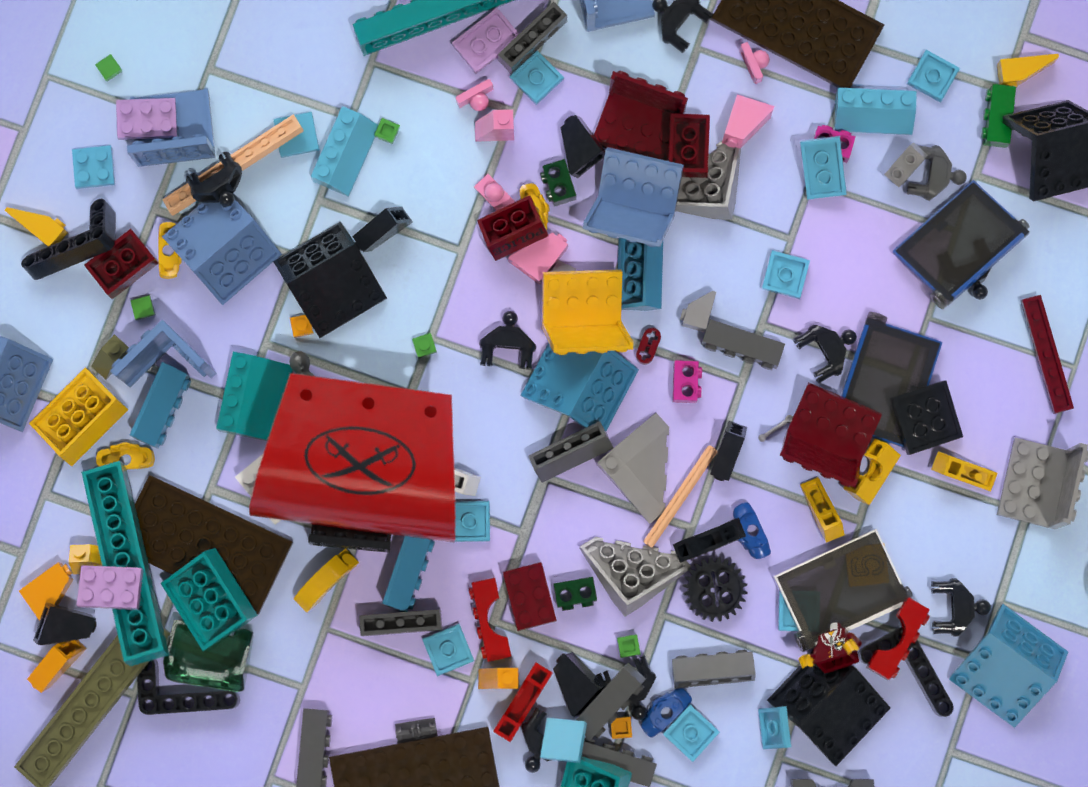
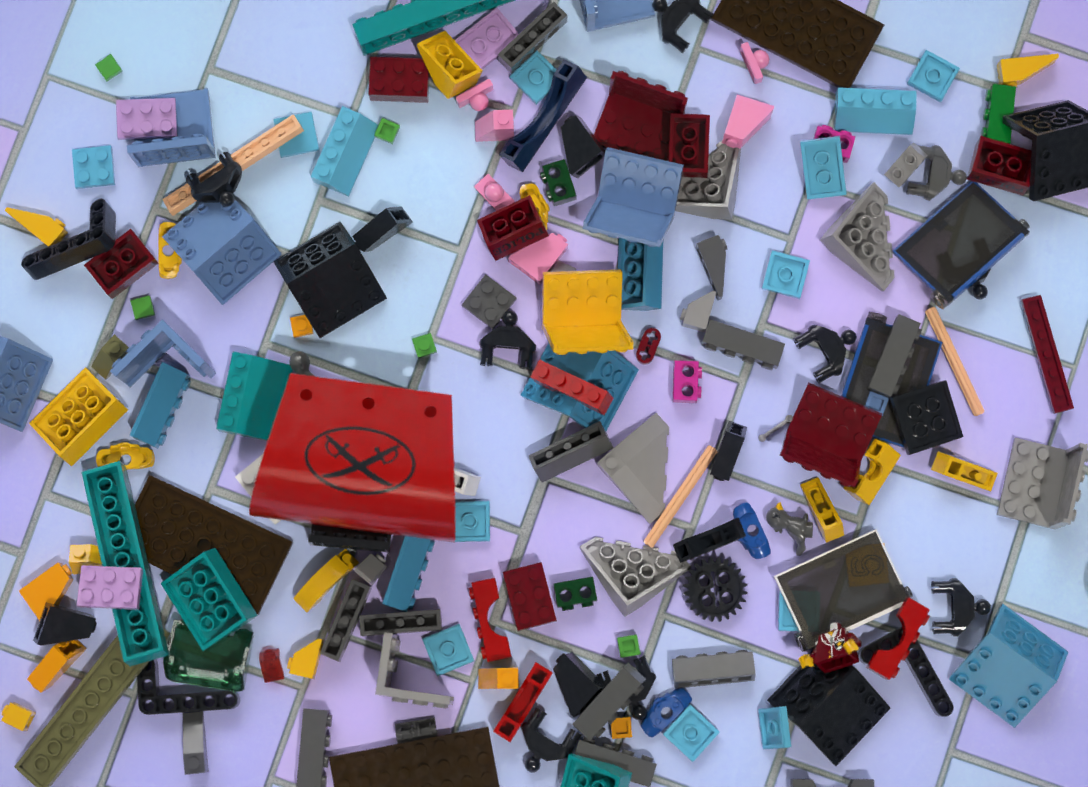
medium azure tile [540,718,587,763] -> none
none -> yellow brick [1,702,36,731]
none -> dark grey slope [183,711,209,775]
none -> clear red bracket [259,649,285,683]
none -> yellow slope [287,638,324,679]
none -> dark grey brick [320,579,372,662]
none -> light grey slope [353,554,387,585]
none -> dark red brick [369,57,430,103]
none -> light grey bracket [375,632,454,708]
none -> yellow slope [417,31,483,99]
none -> dark grey plate [462,274,517,330]
none -> dark blue arch [499,59,587,173]
none -> red arch [530,359,614,416]
none -> dark grey slope [696,235,728,301]
none -> dark grey animal [766,502,813,556]
none -> light grey slope [820,182,895,292]
none -> medium blue tile [865,391,889,416]
none -> dark grey brick [867,314,922,398]
none -> light nougat axle [925,307,985,416]
none -> dark red brick [967,136,1031,196]

